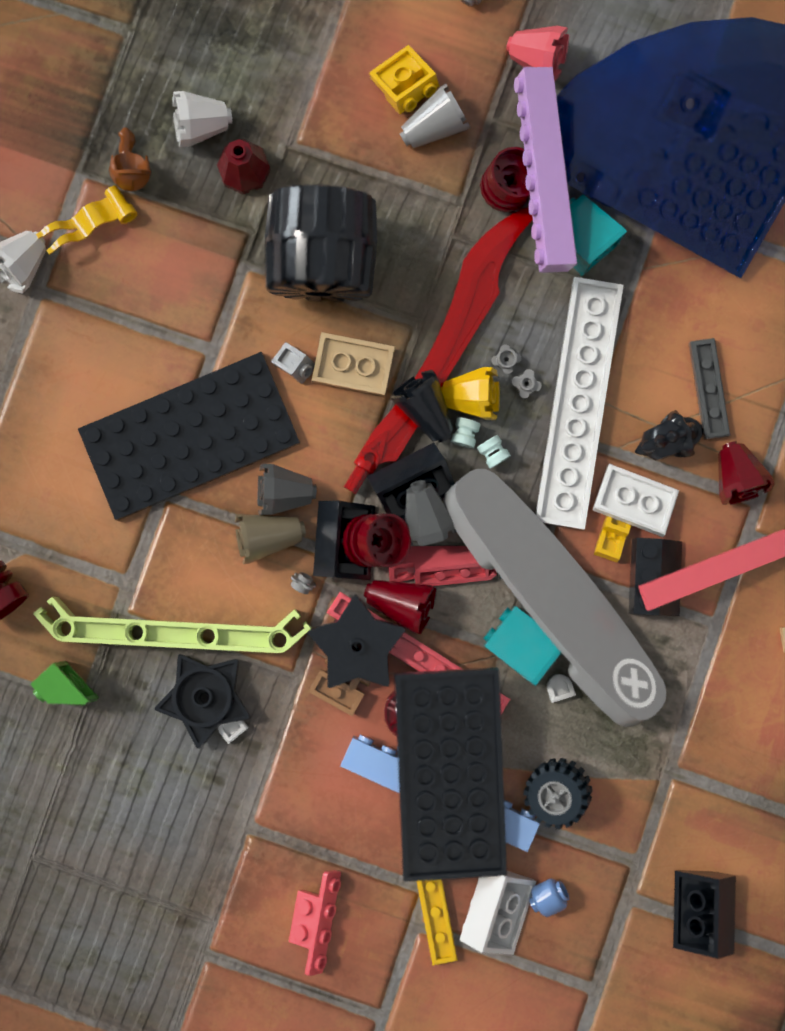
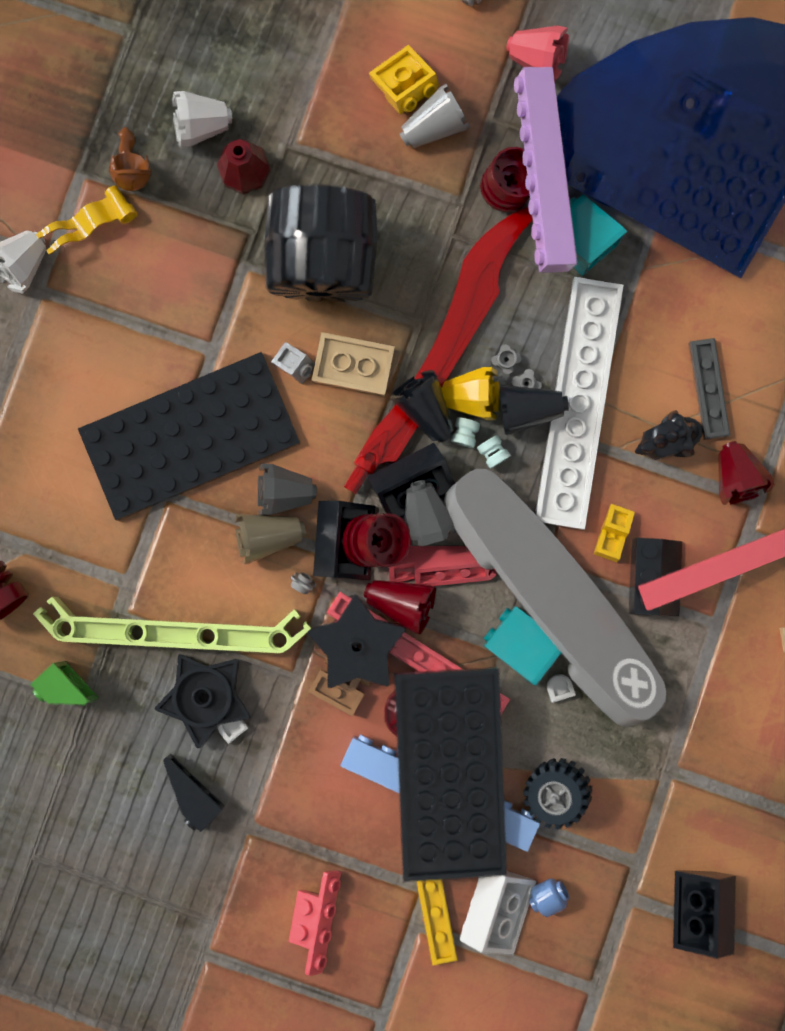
white tile [592,464,679,537] -> none
none -> black slope [163,754,225,832]
none -> black cone [500,385,569,435]

